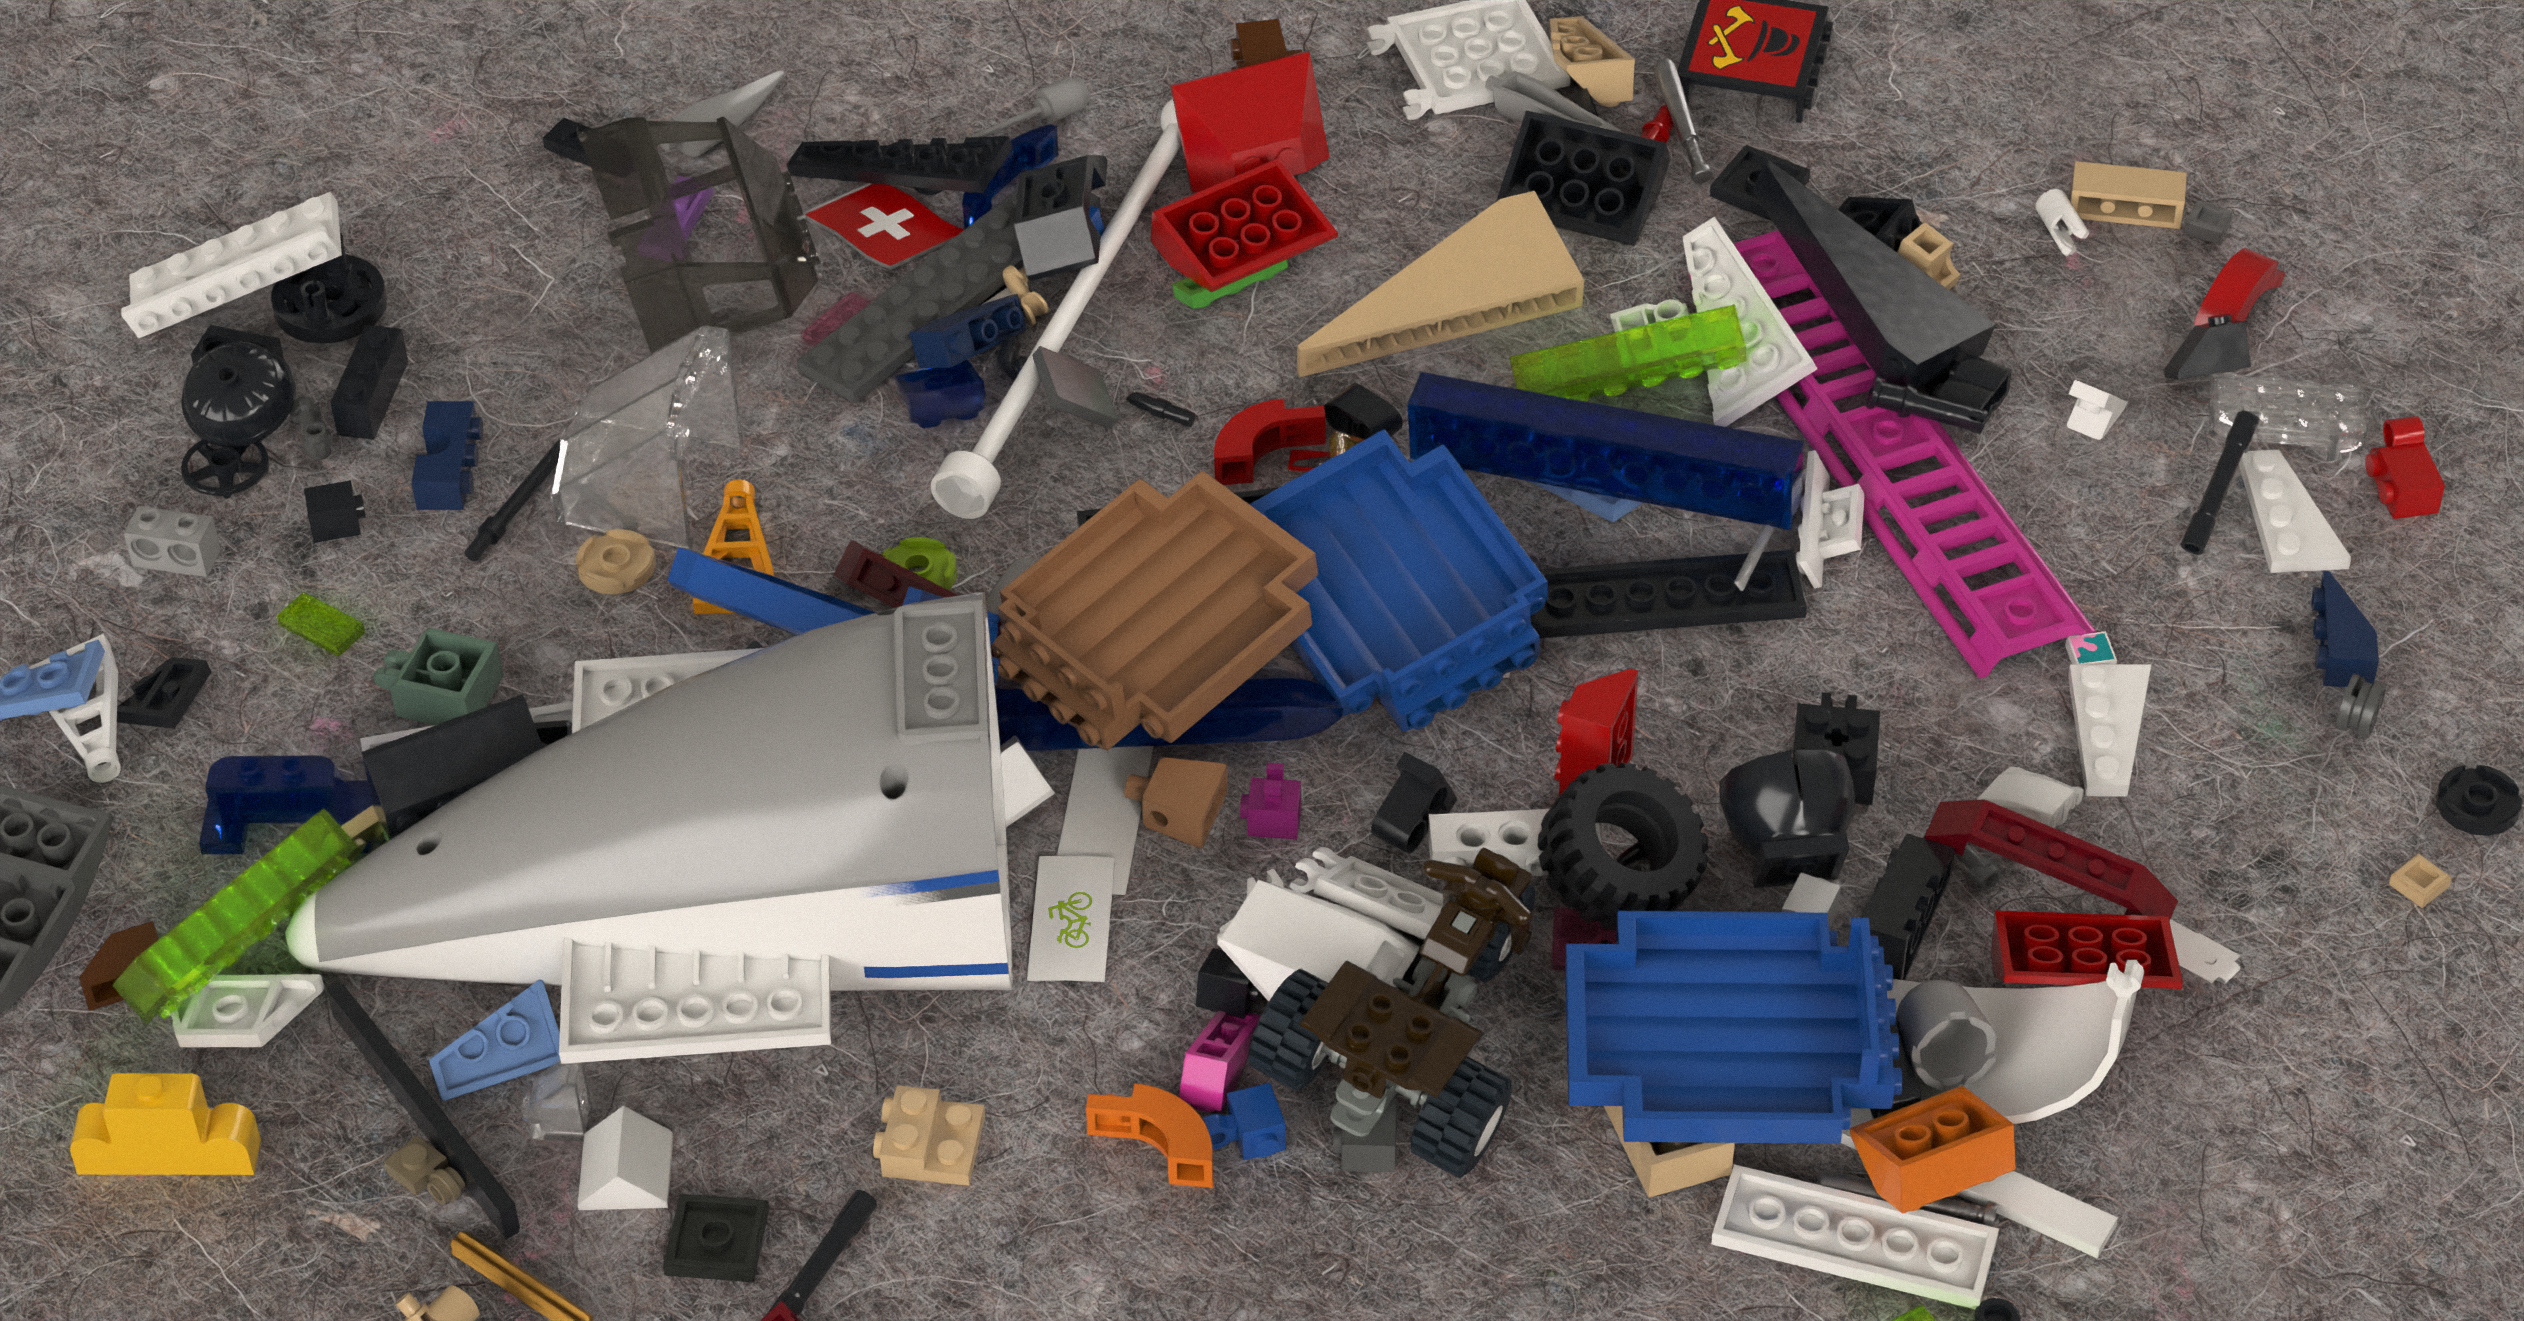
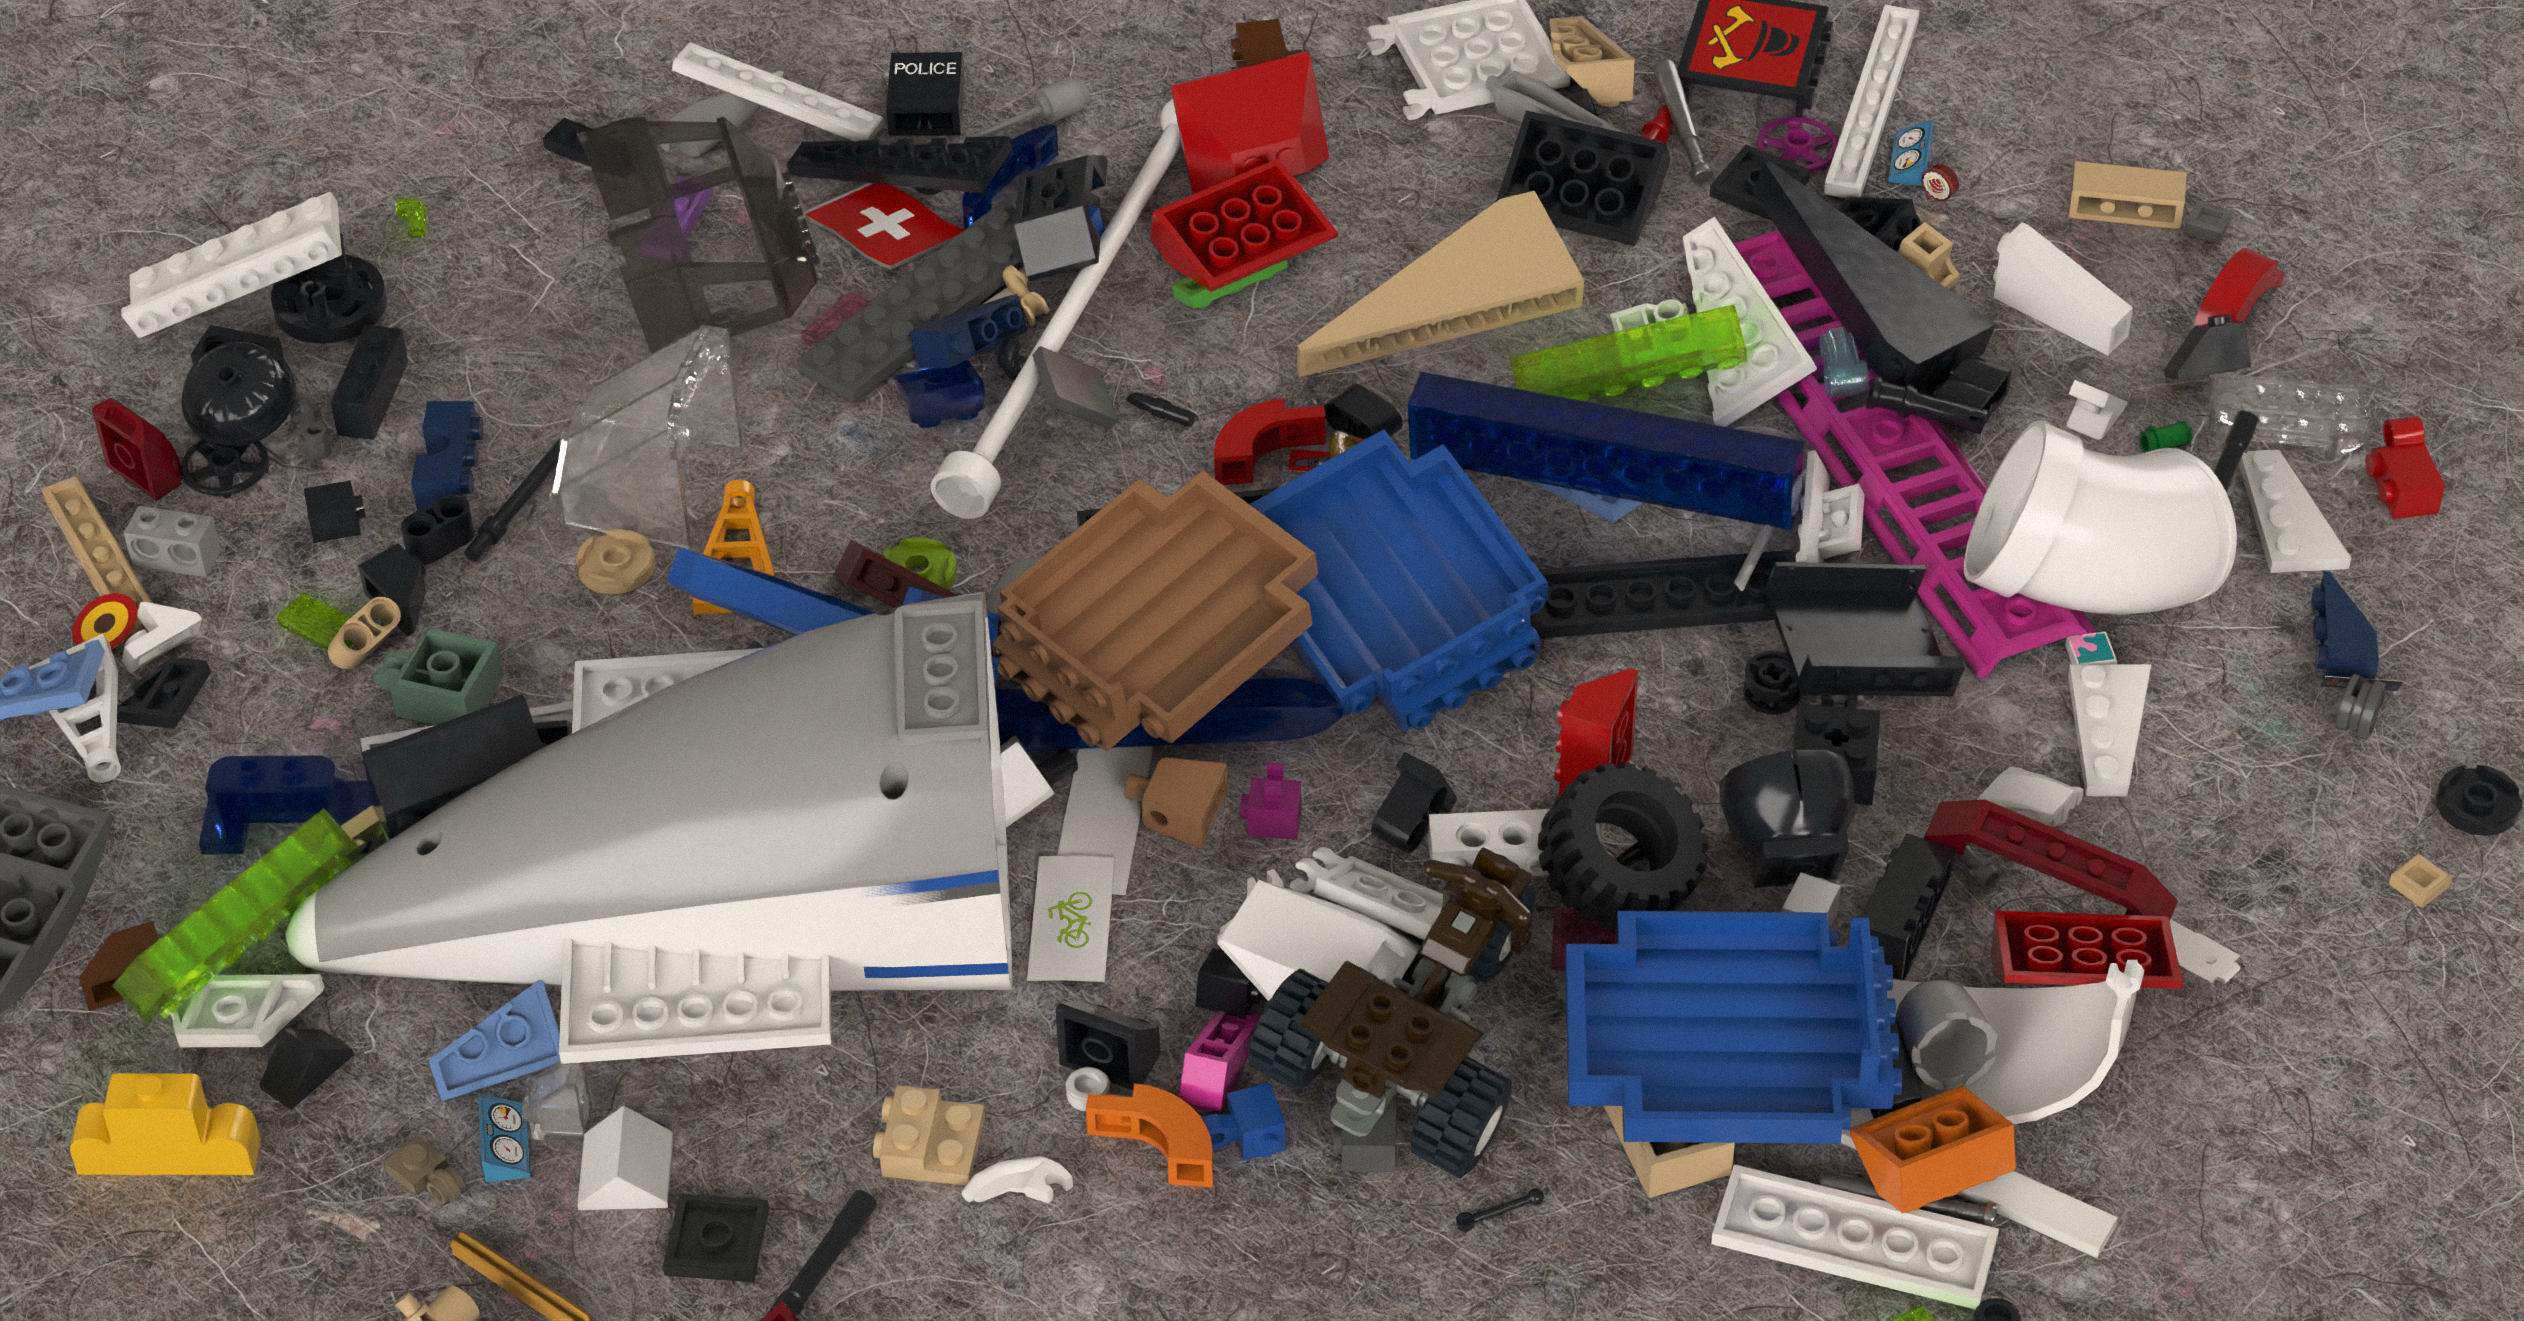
black tile [327,982,520,1239] -> none
white hinge [2035,189,2090,257] -> none
none -> tan tile [41,475,152,641]
none -> sticker [72,593,137,649]
none -> dark red slope [92,398,182,501]
none -> white slope [121,601,202,673]
none -> black slope [259,1029,354,1110]
none -> tan beam [328,597,401,670]
none -> black slope [358,543,426,637]
none -> clear neon green arm [396,196,427,238]
none -> black beam [401,494,474,565]
none -> slope [478,1095,531,1183]
none -> white tile [672,42,884,141]
none -> black brick [886,52,965,136]
none -> white piece [961,1156,1073,1203]
none -> black pin [1035,748,1078,788]
none -> black slope [1056,1000,1160,1090]
none -> white tile [1066,1067,1110,1111]
none -> black hinge [1456,1188,1544,1232]
none -> black wheel [1743,651,1801,715]
none -> magenta wheel [1757,117,1838,172]
none -> black panel [1764,562,1965,697]
none -> clear light blue piece [1819,327,1869,398]
none -> white plate [1824,5,1920,199]
none -> slope [1888,120,1934,186]
none -> tile [1921,163,1959,202]
none -> white cylinder [1964,420,2237,615]
none -> white slope [1993,222,2133,356]
none -> green pin [2139,420,2192,453]
none -> black sticker [2320,676,2403,691]

